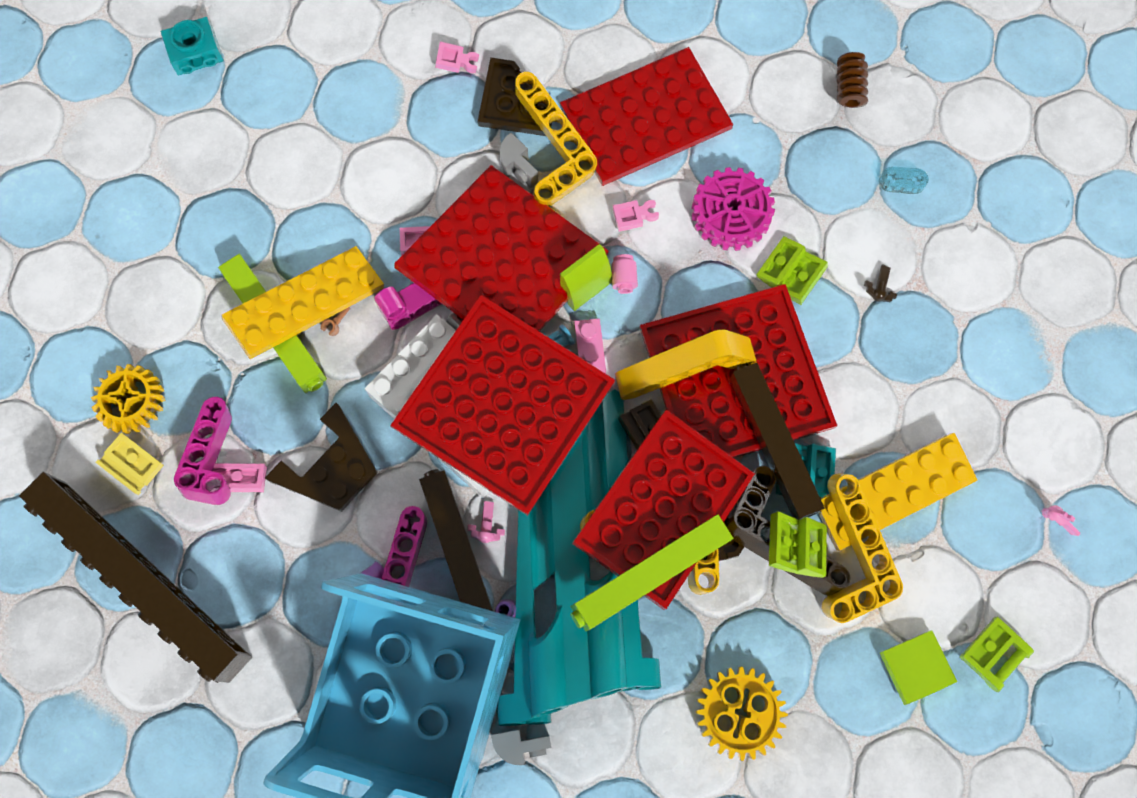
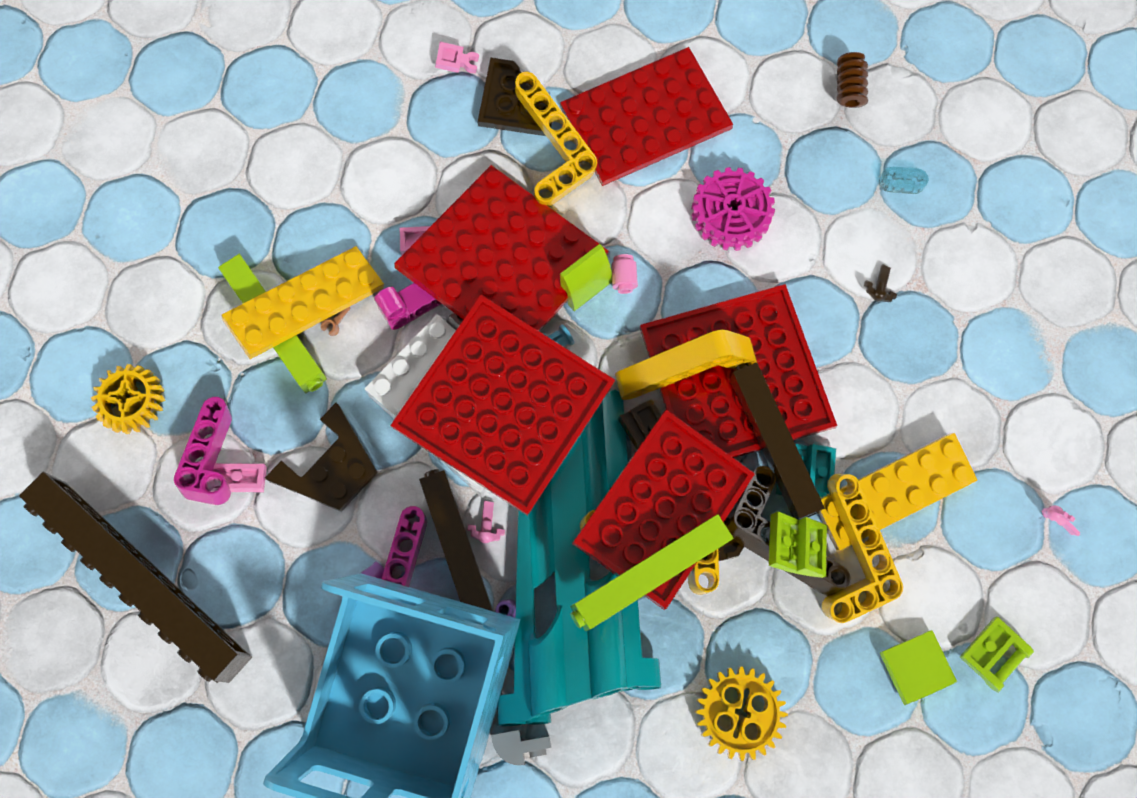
light yellow plate [95,433,164,495] -> none
teal brick [160,16,224,76] -> none
light grey brick [500,133,538,188] -> none
bright pink plate [574,318,609,393] -> none
bright pink plate [613,200,659,232] -> none
lime slope [756,236,828,305] -> none

